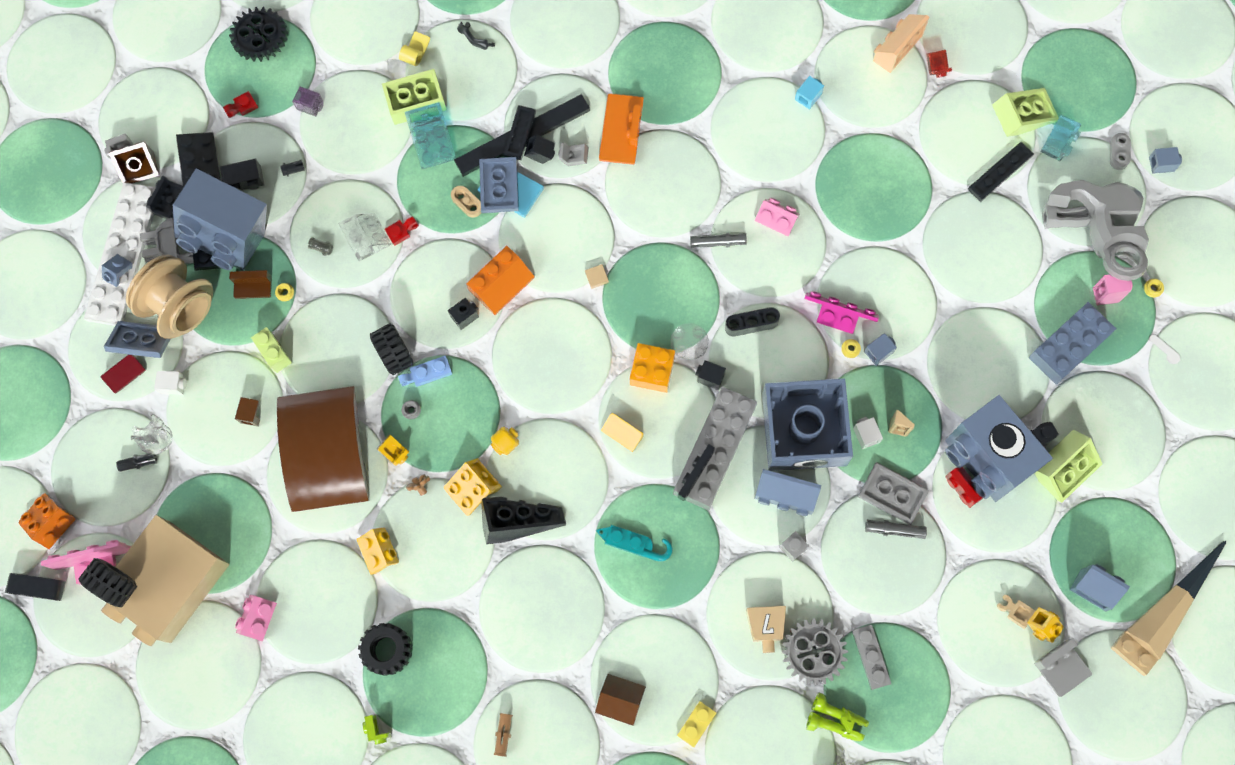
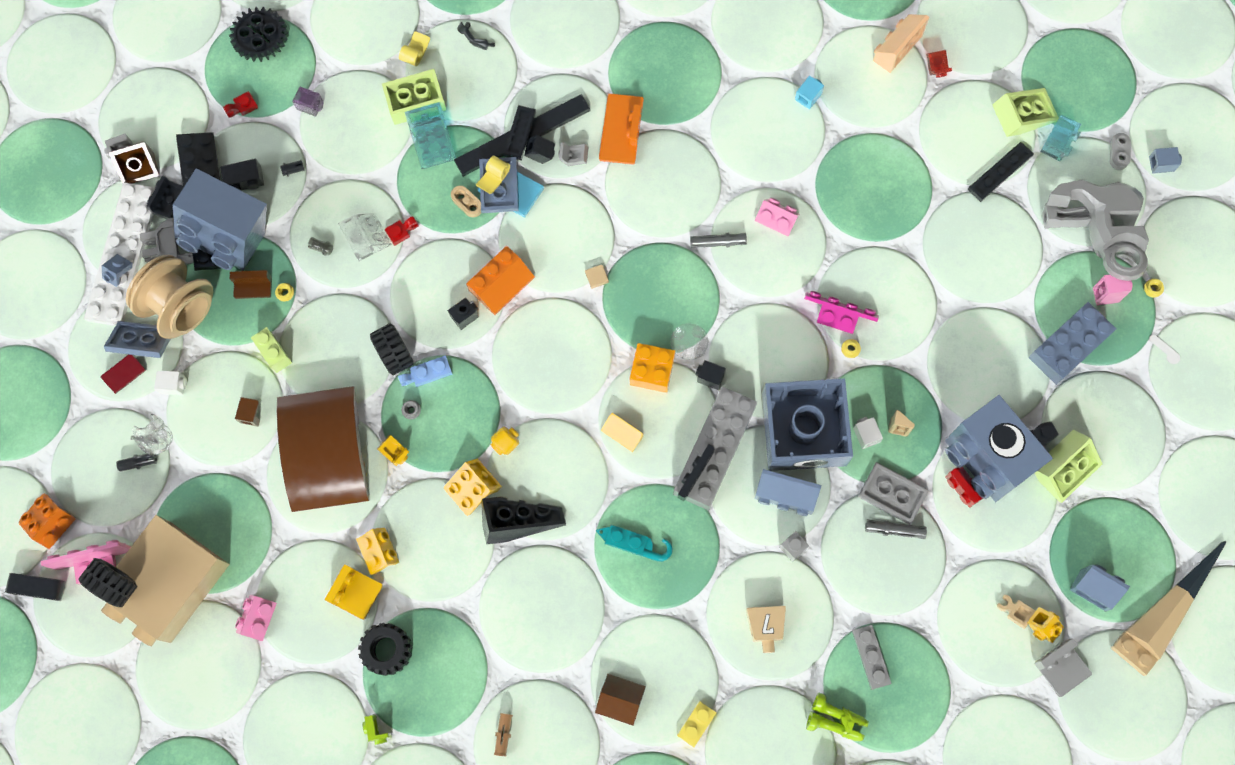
medium nougat plant [406,474,430,496] -> none
black beam [725,307,780,337] -> none
light grey gear [781,618,848,686] -> none
sand blue brick [864,333,897,366] -> none
none -> yellow bracket [324,564,383,620]
none -> light yellow panel [476,156,510,194]

